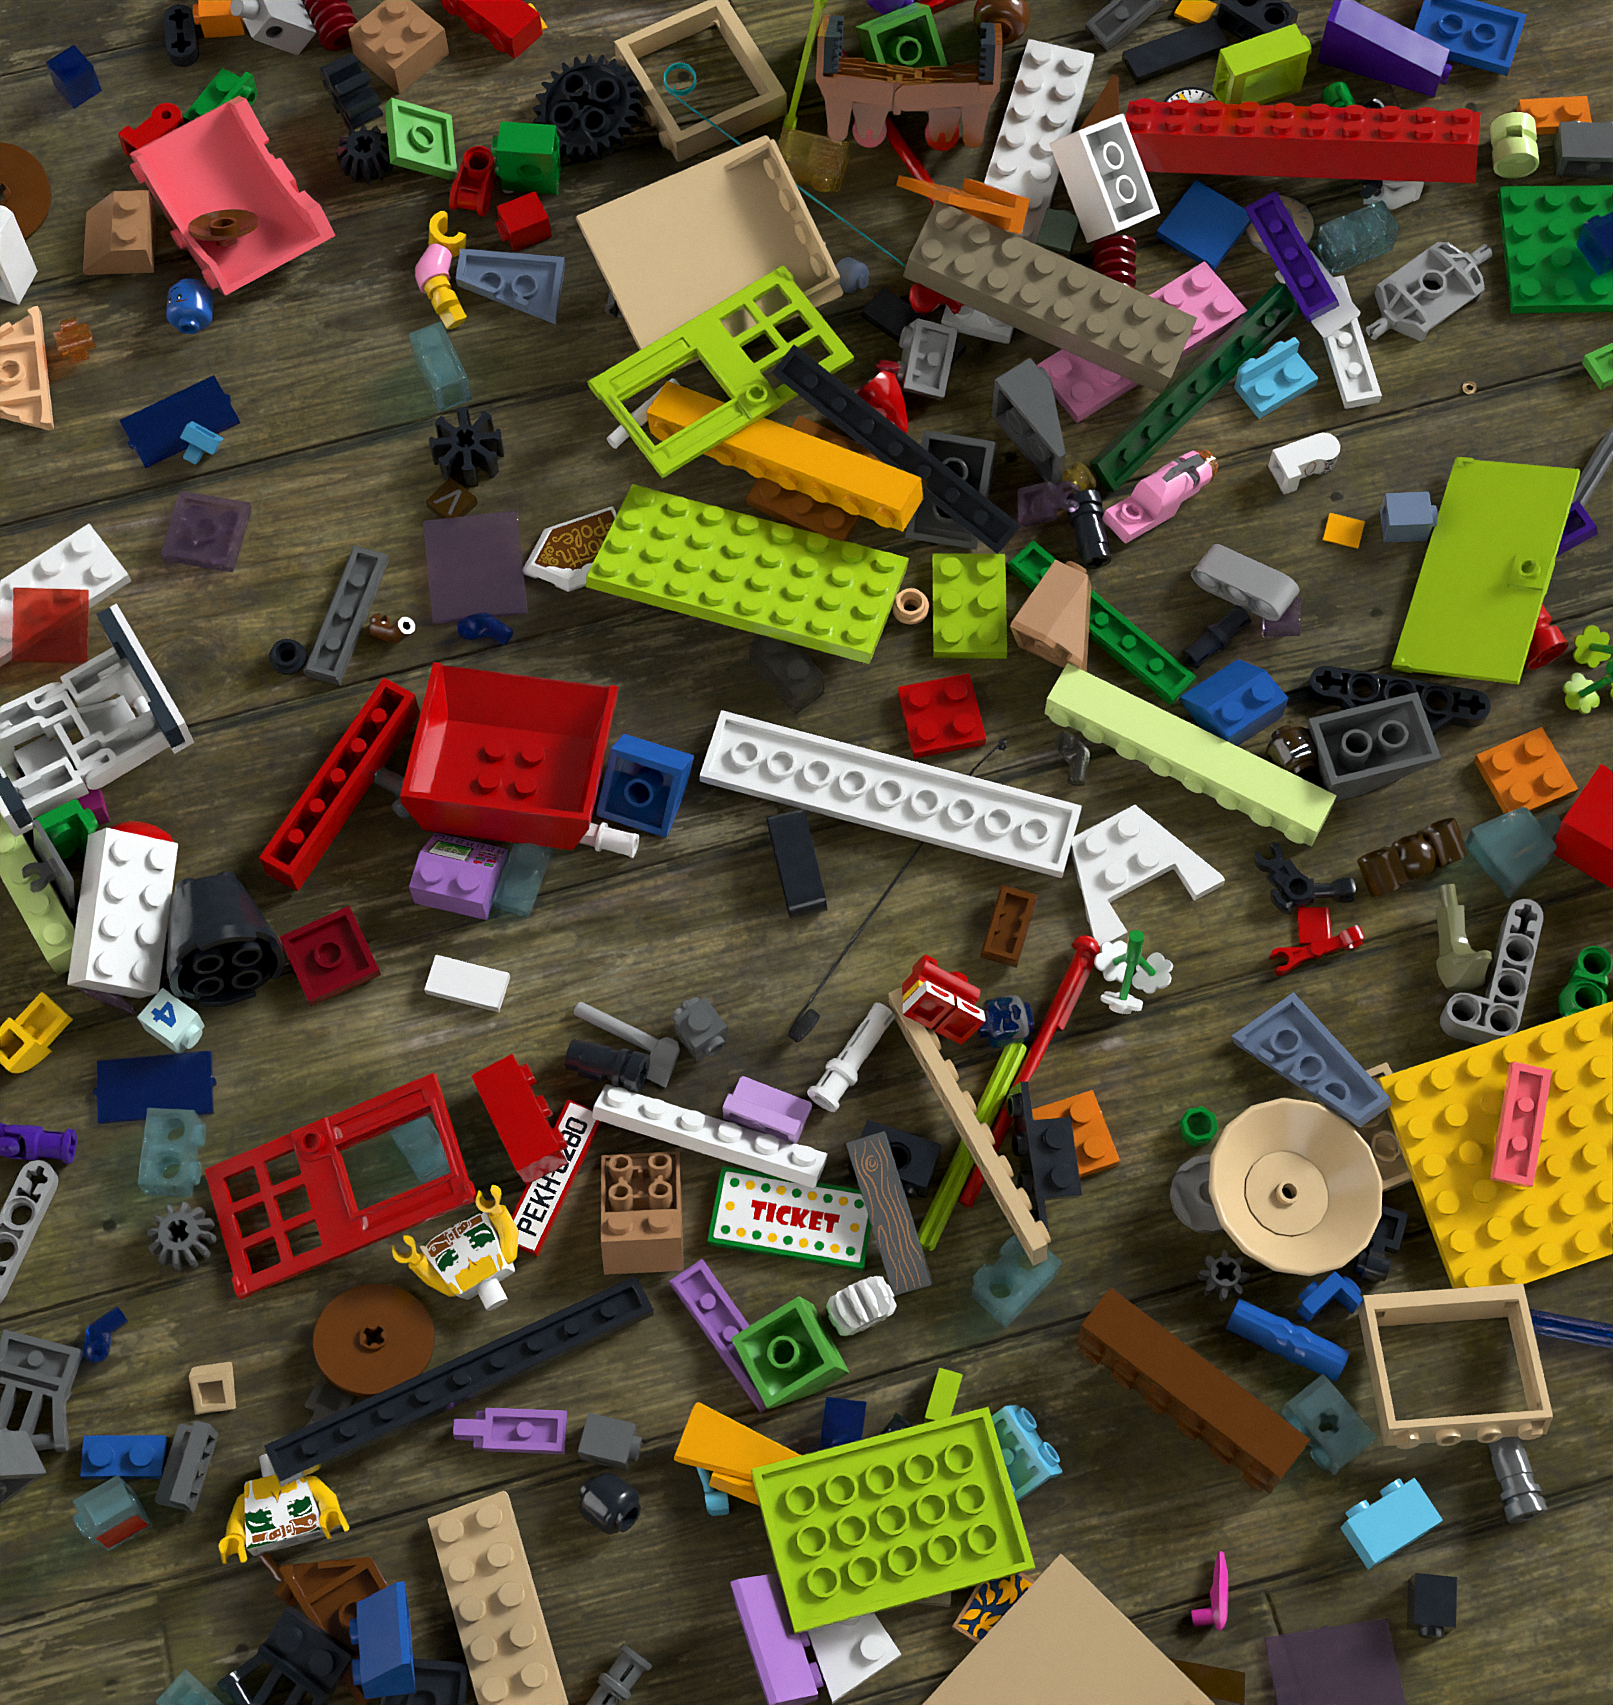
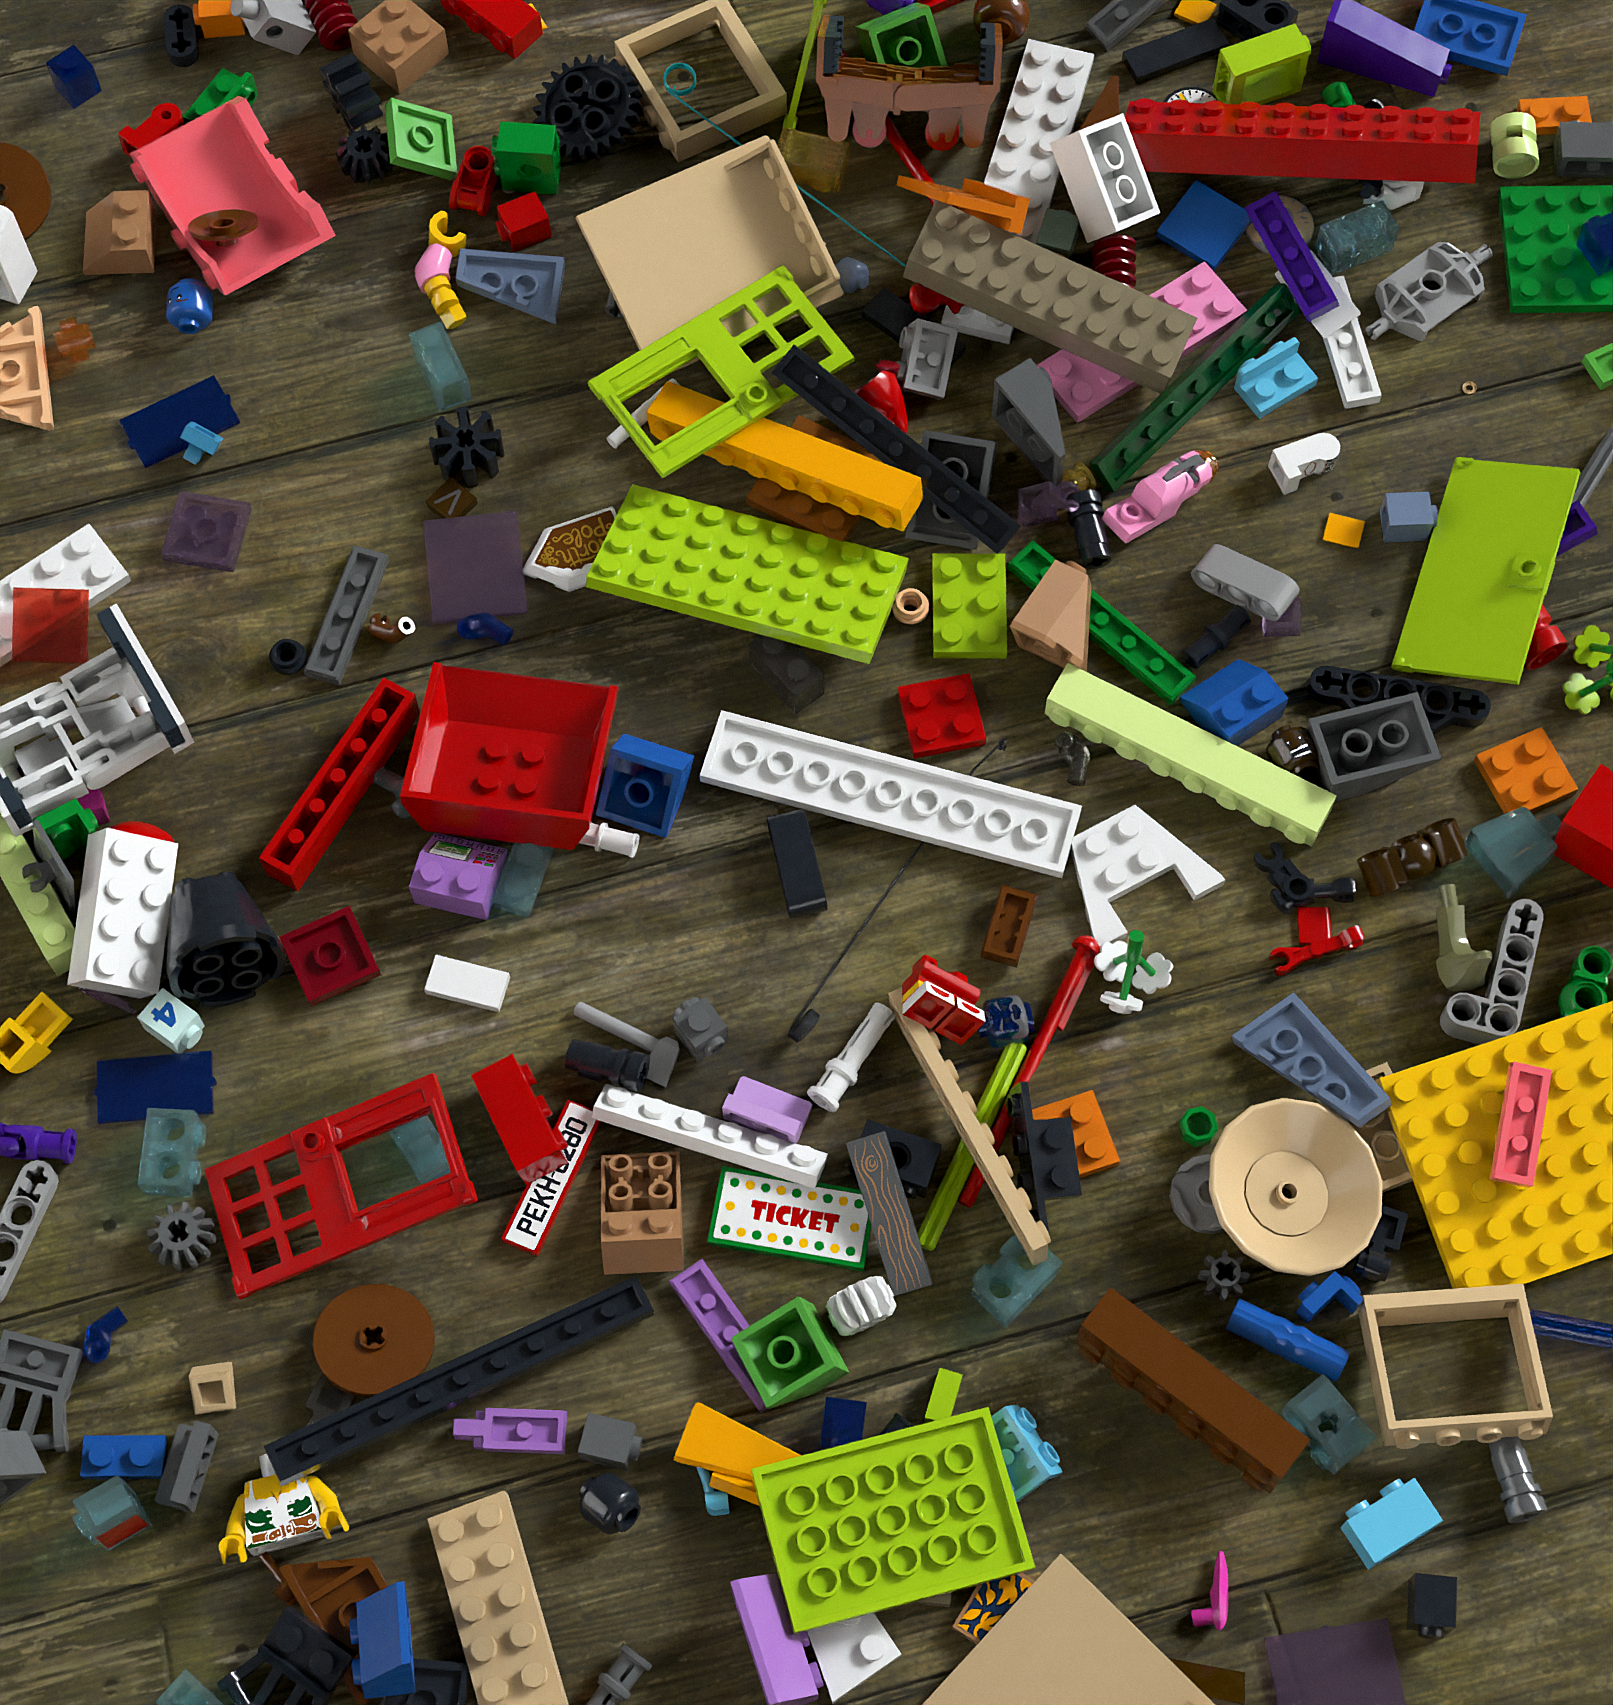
torso [392,1185,519,1311] -> none

